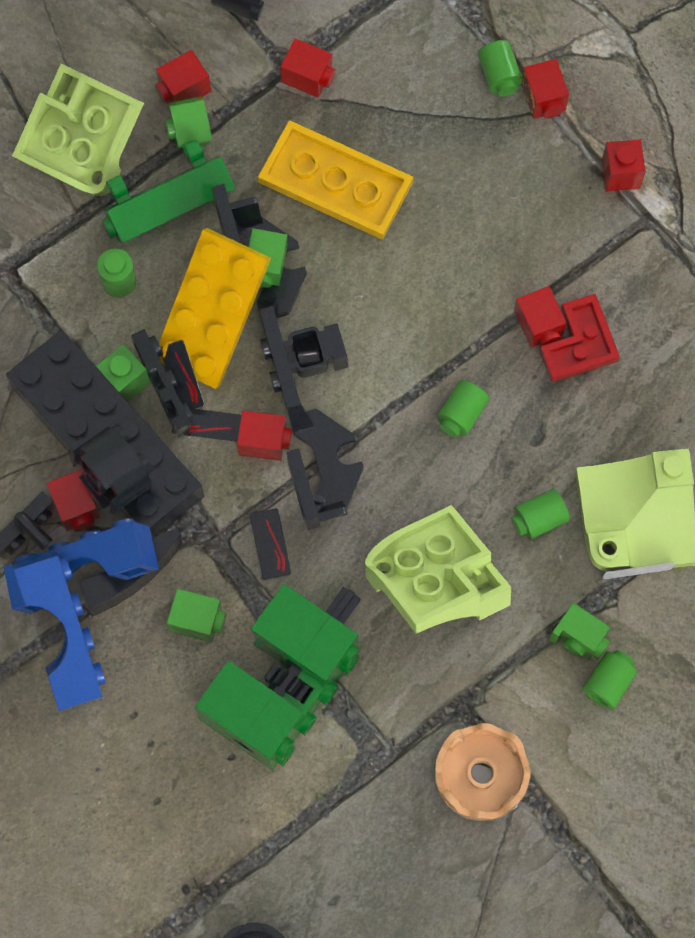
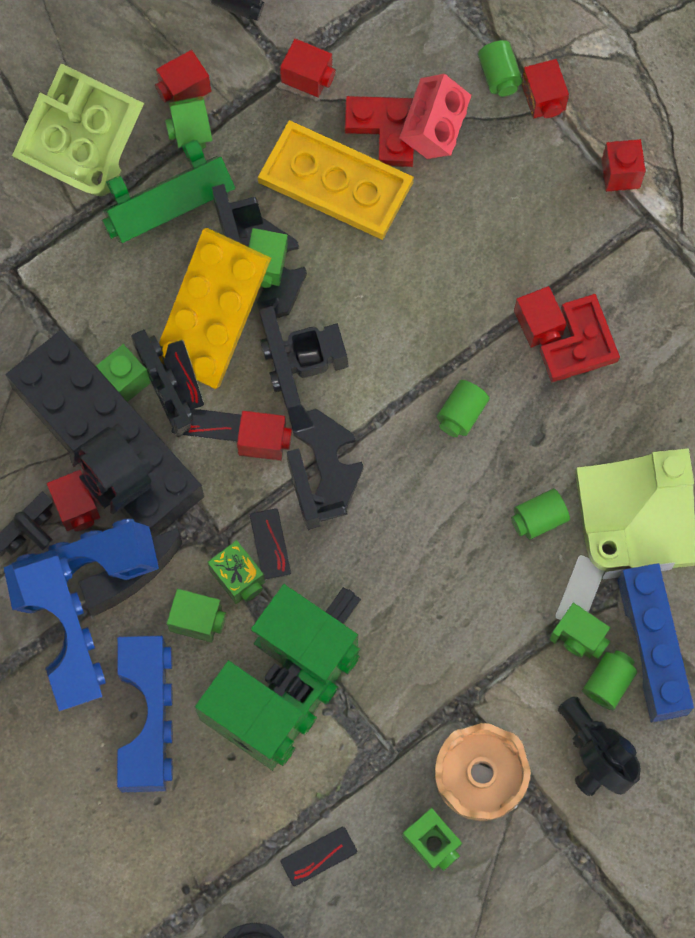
bright green brick [97,249,137,297] -> none
yellowish green slope [365,505,511,634] -> none
none -> blue arch [117,636,173,793]
none -> bright green brick [207,540,265,604]
none -> black sticker [281,827,357,886]
none -> red plate [345,96,414,167]
none -> coral brick [400,73,472,159]
none -> bright green brick [402,808,462,871]
none -> white sticker [556,555,604,620]
none -> black pin [558,696,641,796]
none -> blue arch [617,563,694,723]

